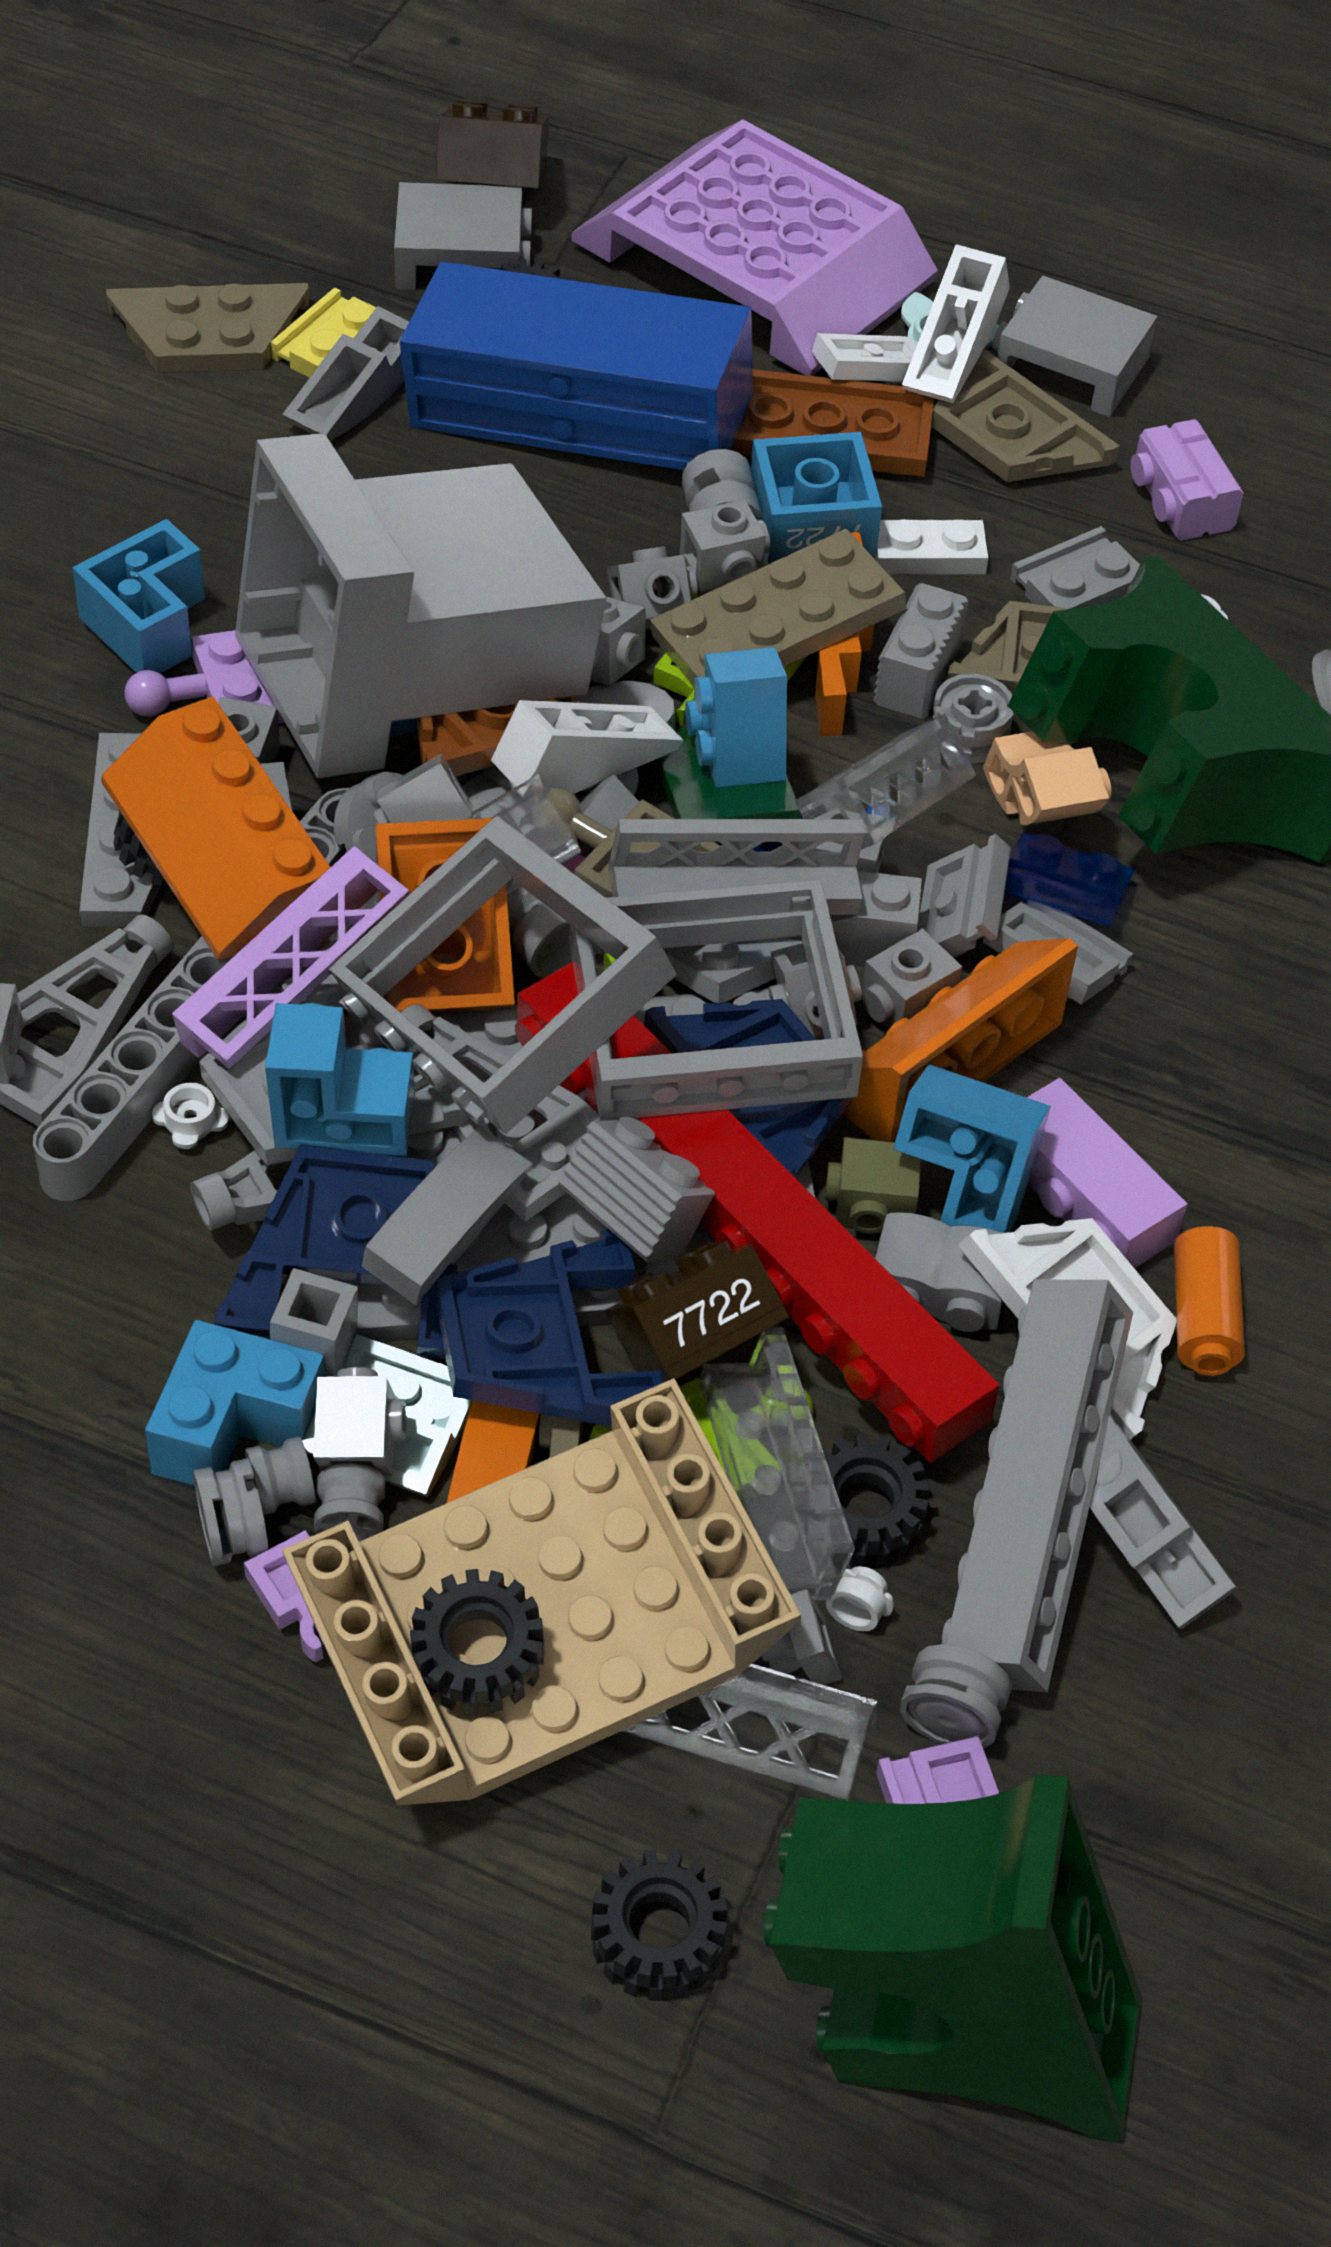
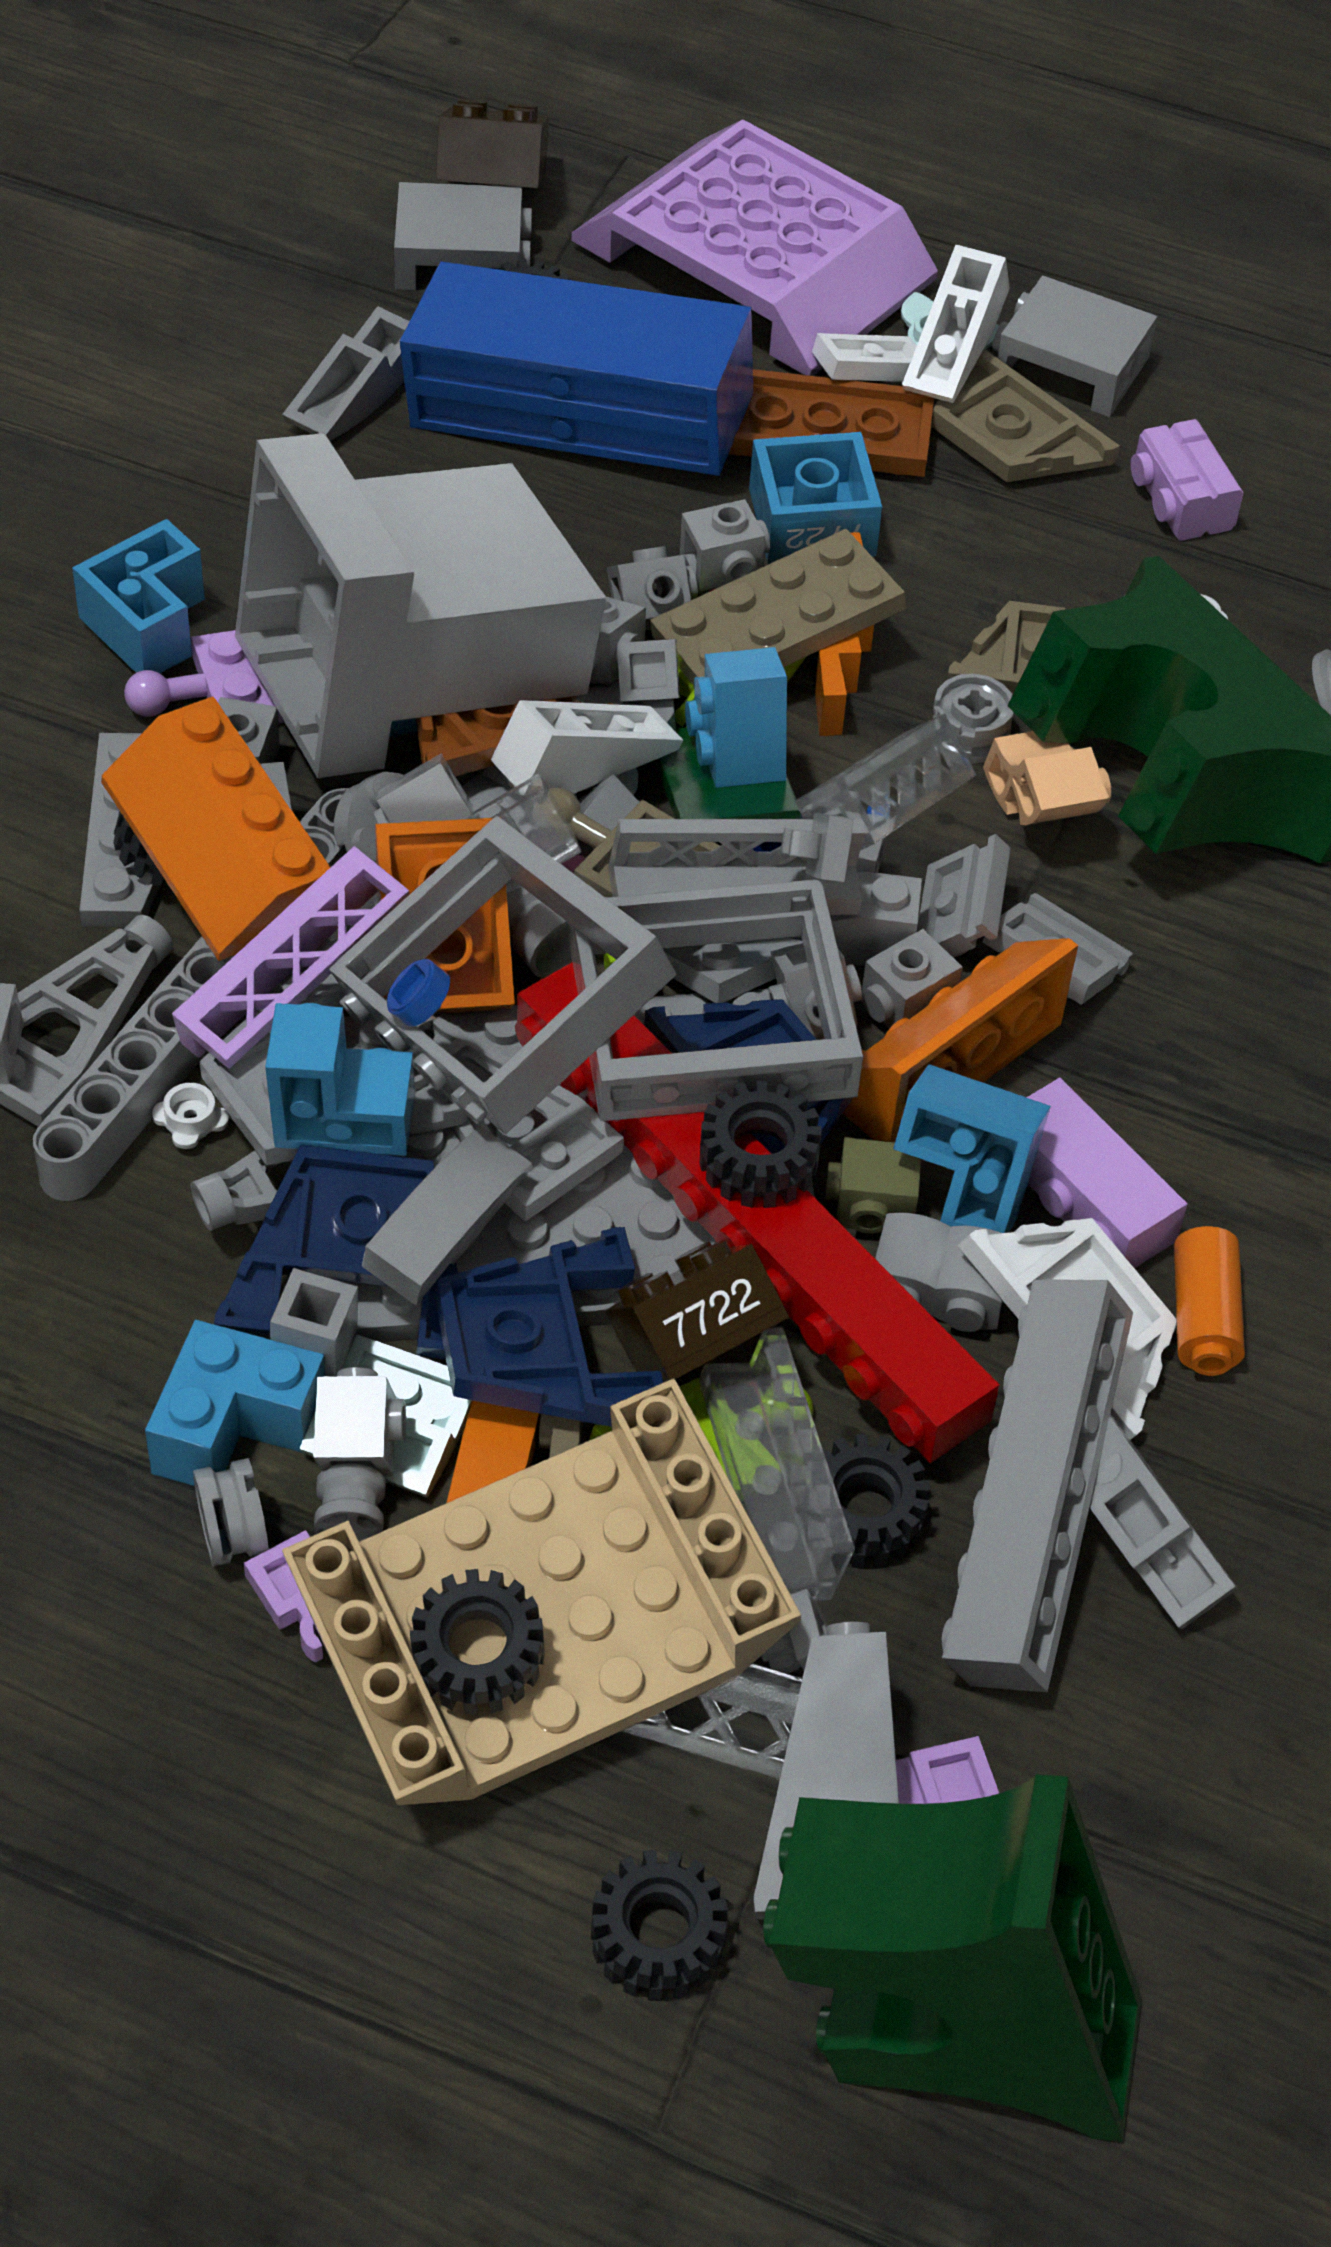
dark tan wing [106,283,309,373] -> none
light grey wheel [245,1436,316,1516] -> none
light yellow plate [270,287,376,378] -> none
light grey brick [558,1117,715,1263] -> none
light grey wheel [682,449,764,521] -> none
white plate [826,1566,894,1631] -> none
light grey brick [873,583,968,719] -> none
white plate [874,519,988,574] -> none
light grey wheel [899,1644,1013,1749] -> none
clear blue plate [1004,833,1135,926] -> none
light grey plate [1010,526,1140,610] -> none
none -> blue tile [387,959,450,1027]
none -> light grey tile [617,639,680,702]
none -> black tyre [699,1081,821,1208]
none -> light grey slope [754,1622,899,1920]
none -> light grey tile [780,812,854,882]

